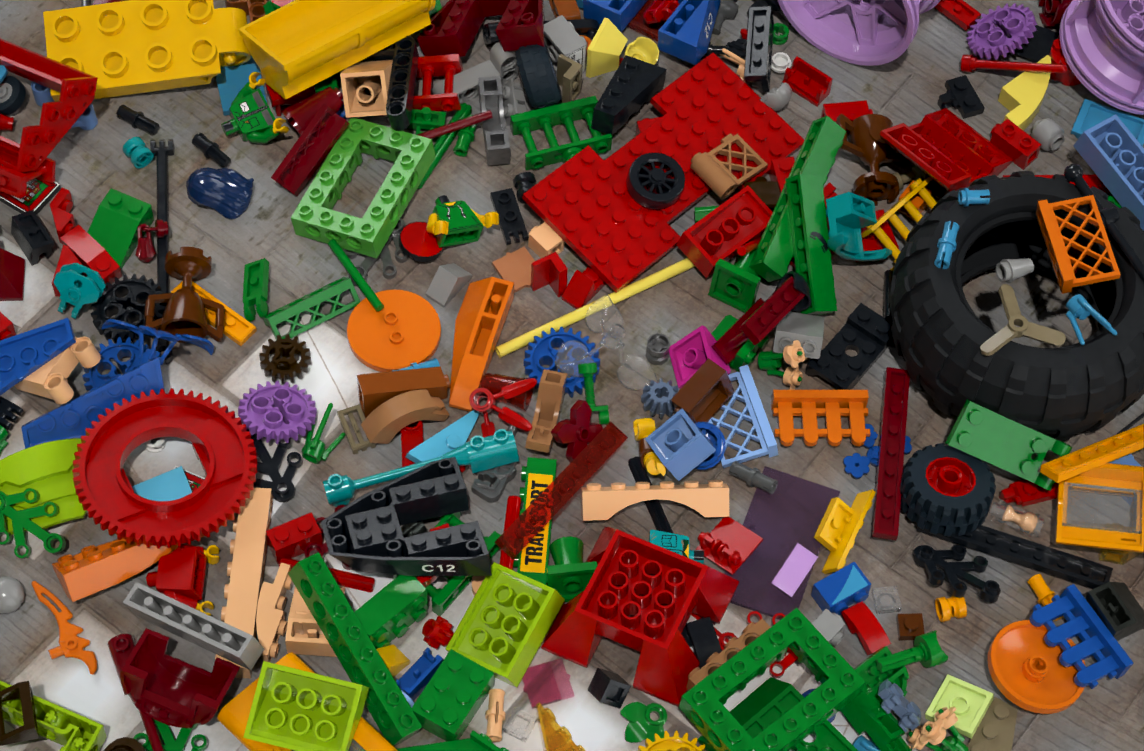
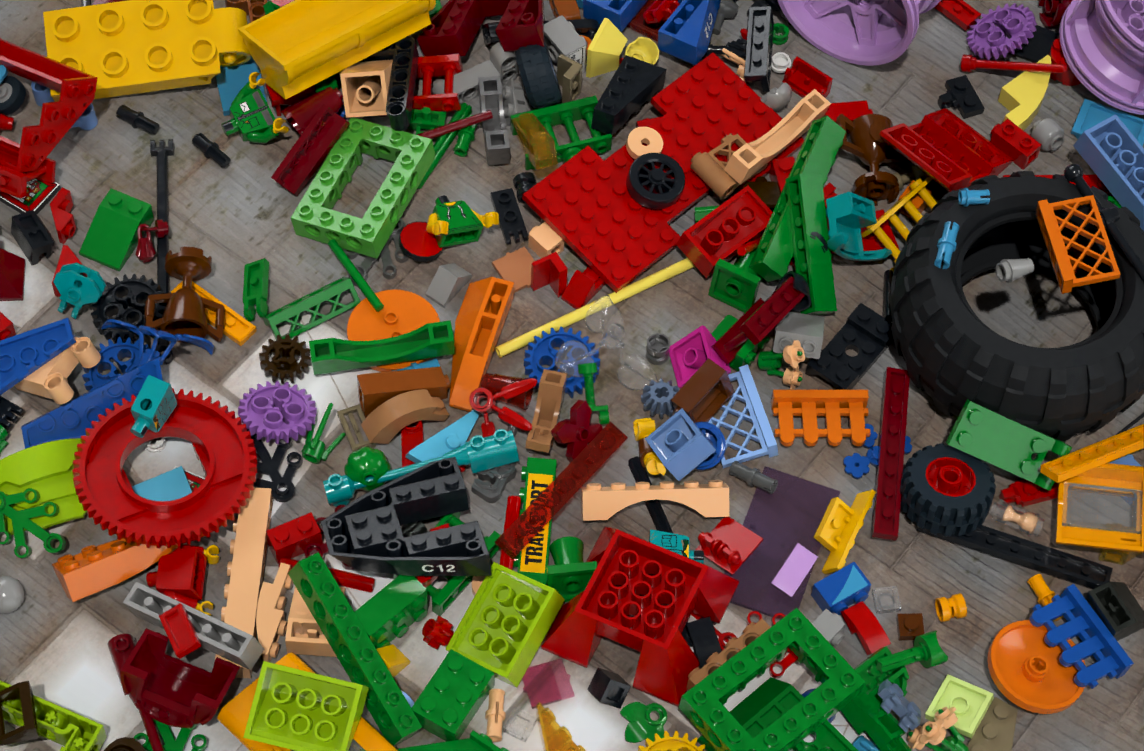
orange piece [32,581,97,674] -> none
red slope [60,224,122,289] -> none
teal wheel [122,137,154,169] -> none
dark blue piece [186,167,254,219] -> none
blue hinge [395,648,443,701] -> none
black plant [913,545,1001,603] -> none
dark tan piece [980,284,1066,356] -> none
dark azure plant [1065,294,1117,345] -> none
none -> teal torso [130,375,177,438]
none -> red tile [159,603,202,659]
none -> green arch [309,320,455,375]
none -> green plant [344,446,391,492]
none -> clear yellow slope [512,113,558,170]
none -> light nougat piece [626,127,663,159]
none -> light nougat arch [724,89,831,185]

